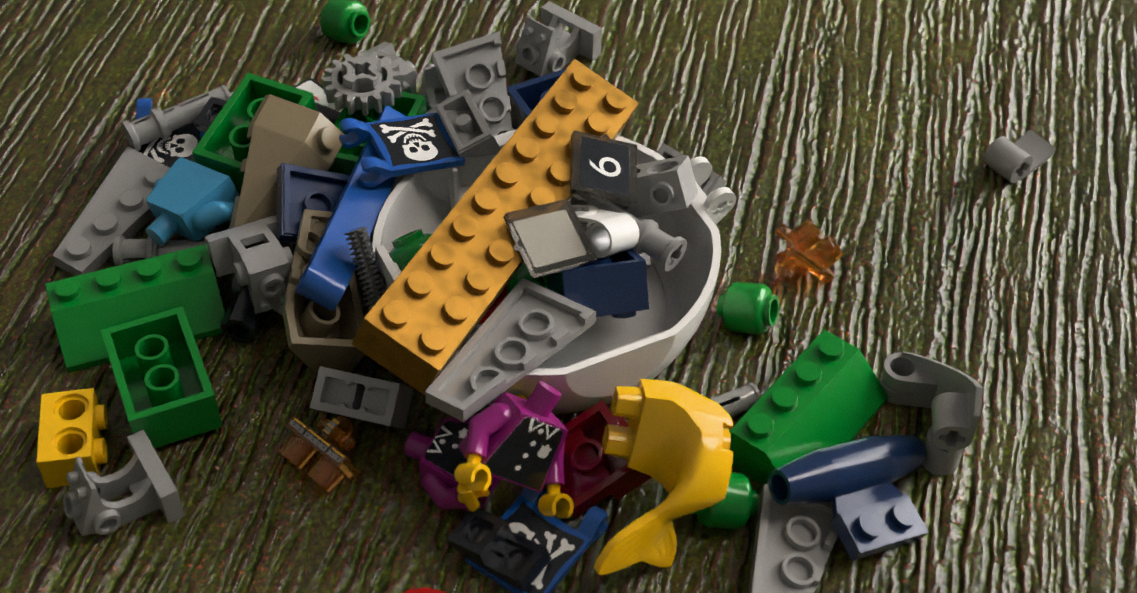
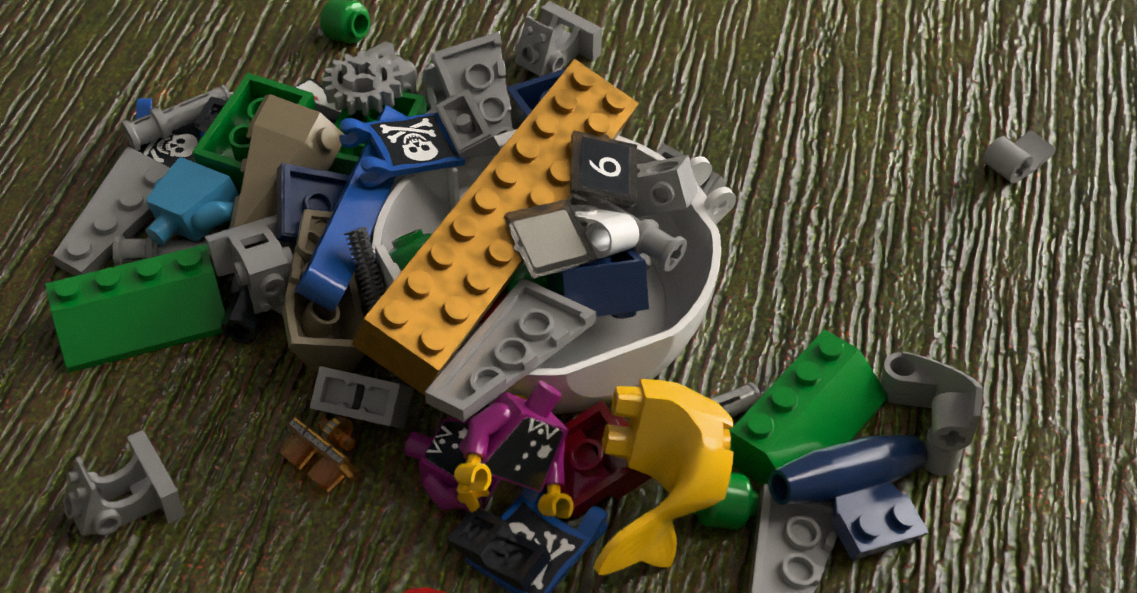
yellow brick [36,388,109,488] -> none
green brick [100,306,223,448] -> none
green head [717,281,779,335] -> none
clear orange hips [774,219,844,284] -> none

